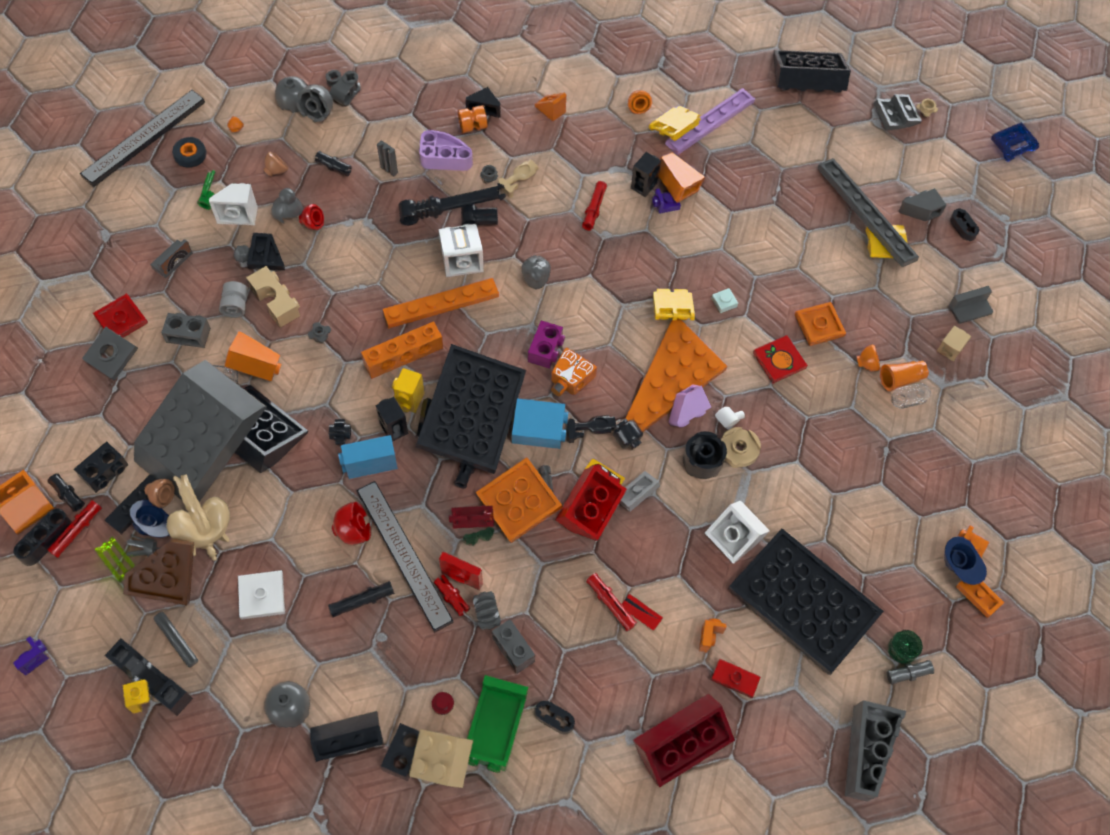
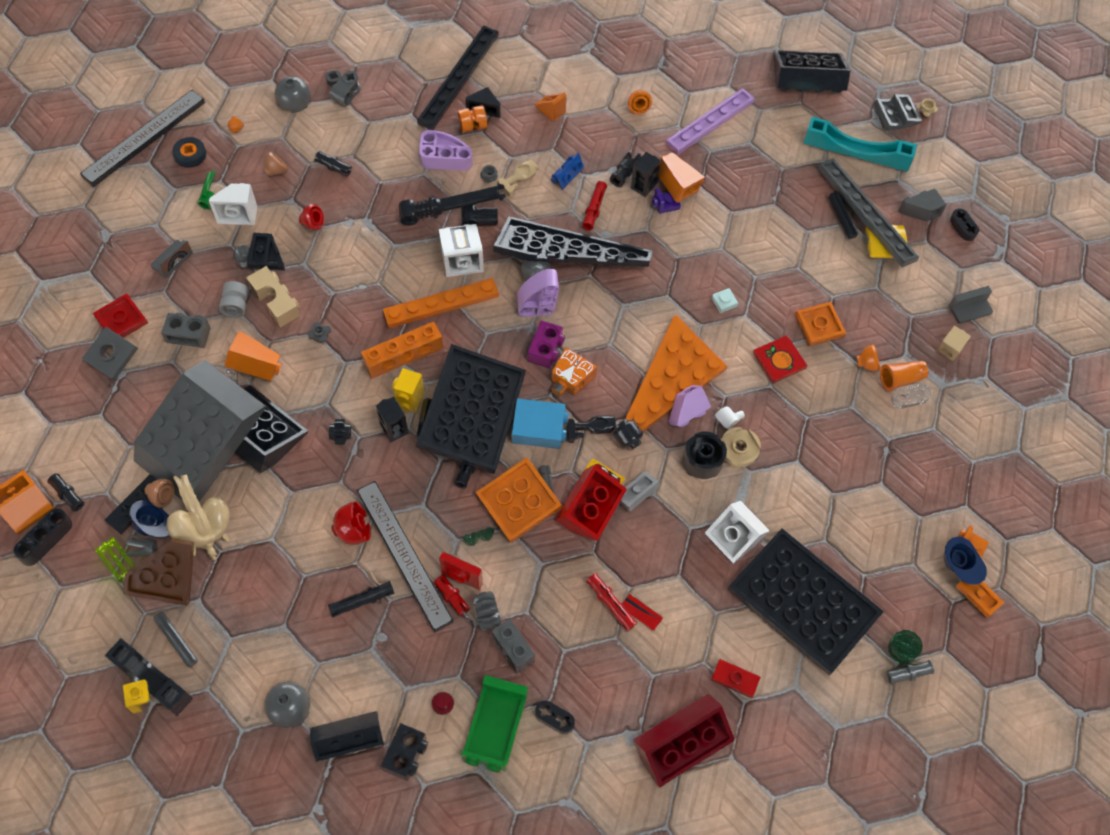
dark purple bracket [13,636,49,676] -> none
red pin [47,500,102,558] -> none
black brick [74,441,128,493] -> none
white plate [238,570,285,619] -> none
dark grey piece [271,188,303,224] -> none
dark grey cylinder [296,84,333,122] -> none
dark azure brick [338,435,398,479] -> none
dark grey tile [377,140,398,177] -> none
tan brick [409,729,473,788] -> none
dark red hinge [449,505,494,529] -> none
yellow plate [649,106,701,141] -> none
yellow plate [653,289,695,321] -> none
orange bracket [699,618,727,653] -> none
dark grey wedge [845,700,907,801] -> none
clear blue plate [991,122,1039,162] -> none
none -> black tile [417,25,499,130]
none -> black wing [493,216,653,267]
none -> lavender beam [516,269,559,317]
none -> blue hinge [551,153,584,190]
none -> black piece [609,152,641,187]
none -> teal arch [803,116,917,172]
none -> black axle [829,192,858,239]

